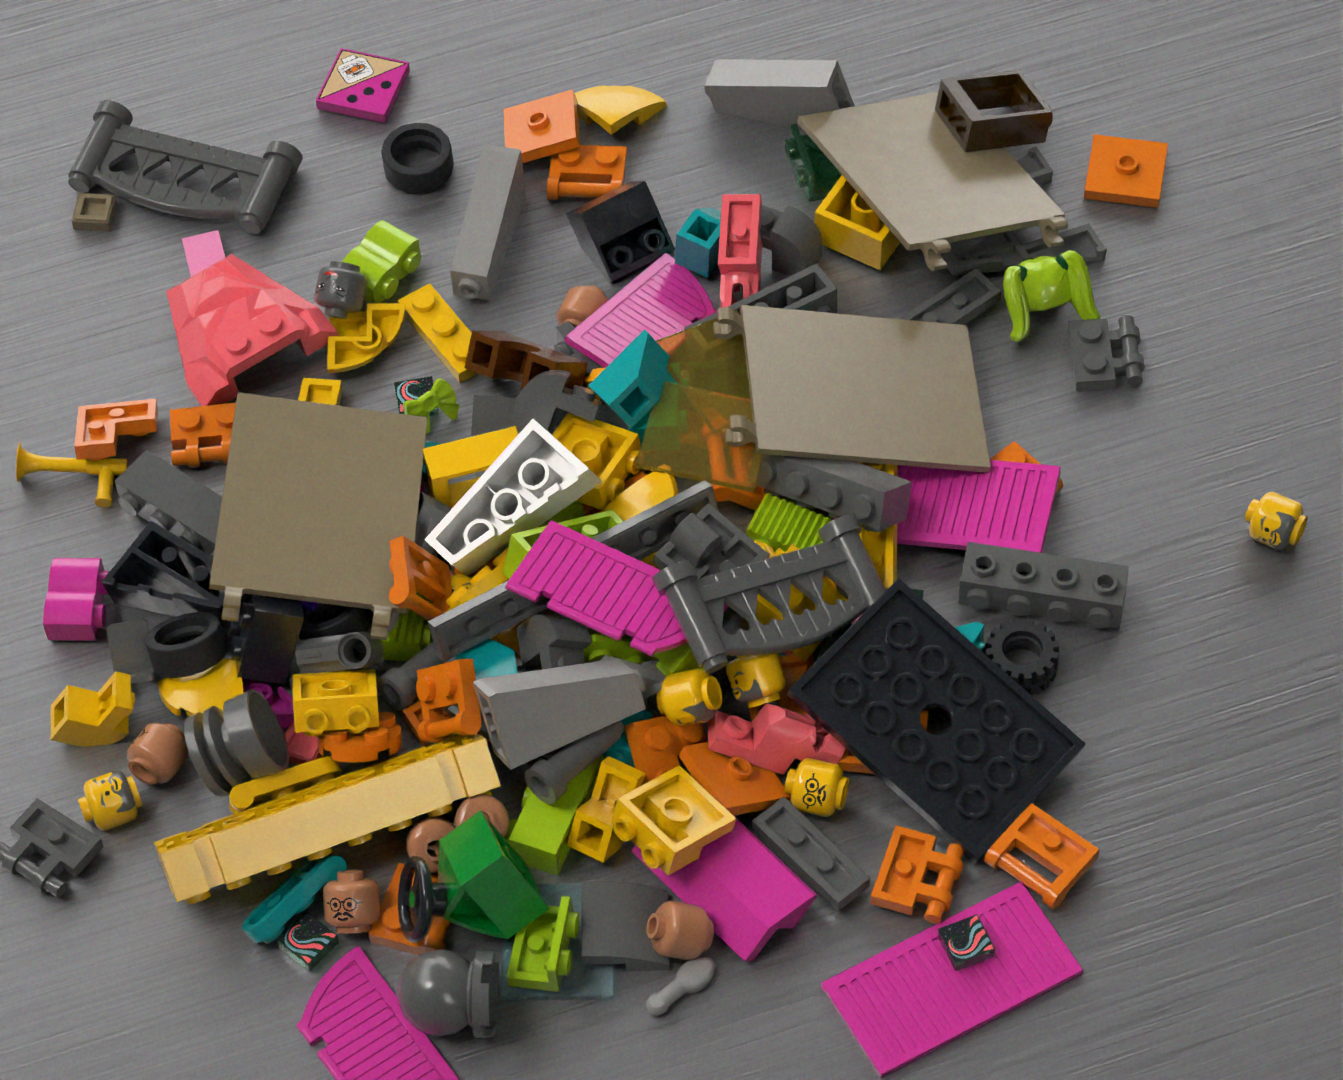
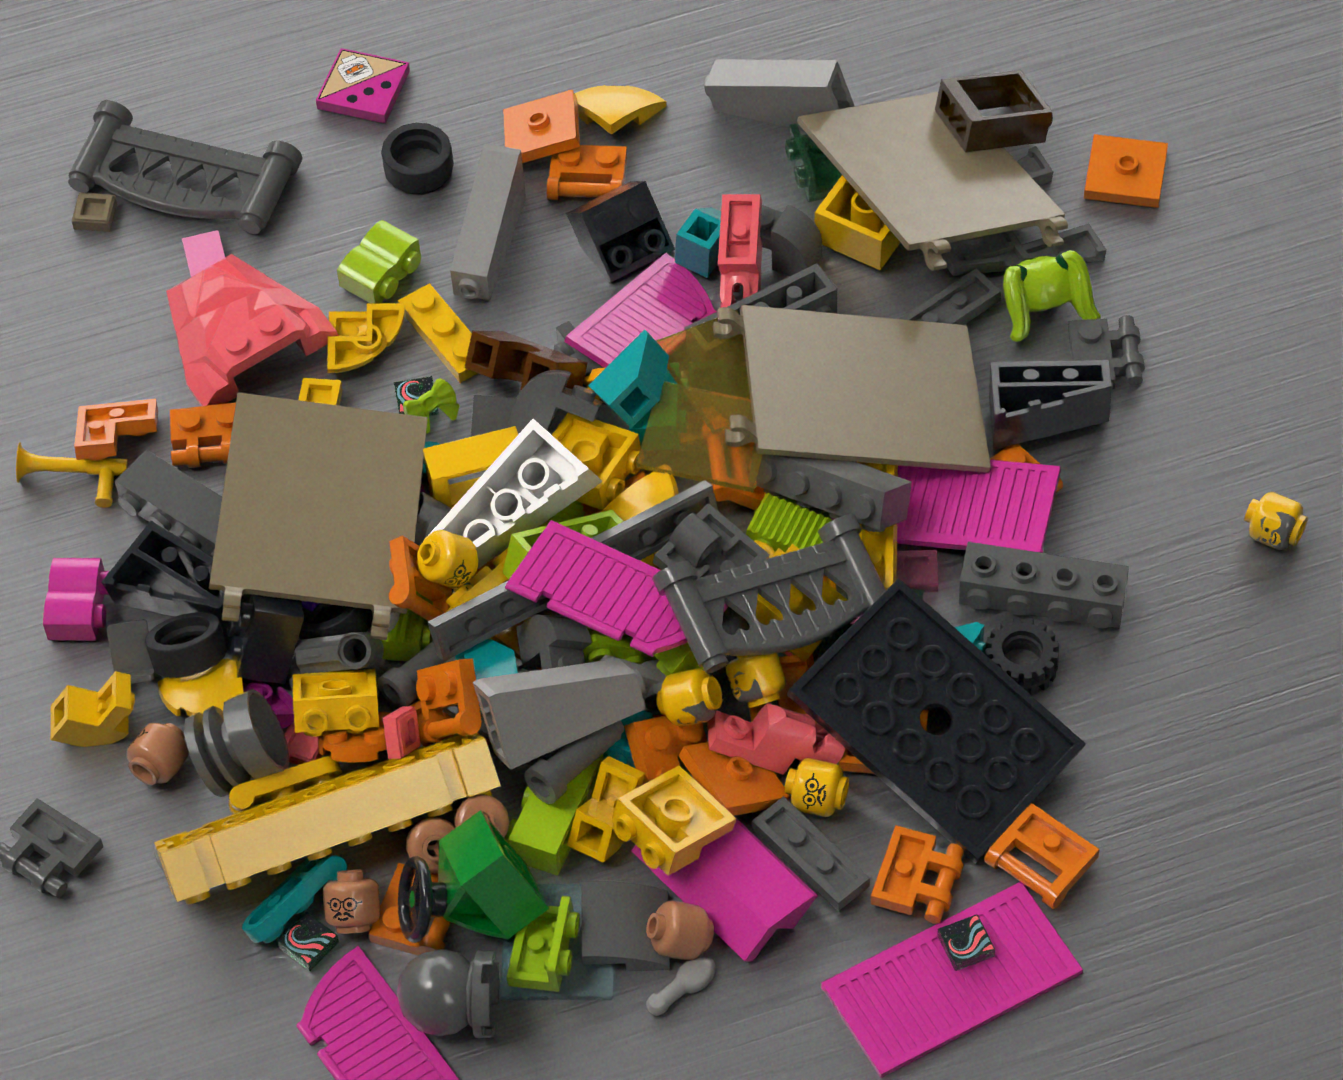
yellow head [77,770,143,831] -> none
dark grey head [314,261,367,319] -> none
nougat head [556,285,608,328] -> none
none -> coral tile [383,706,421,759]
none -> yellow head [417,530,479,588]
none -> clear pink tile [897,550,938,593]
none -> black wedge [989,360,1112,450]

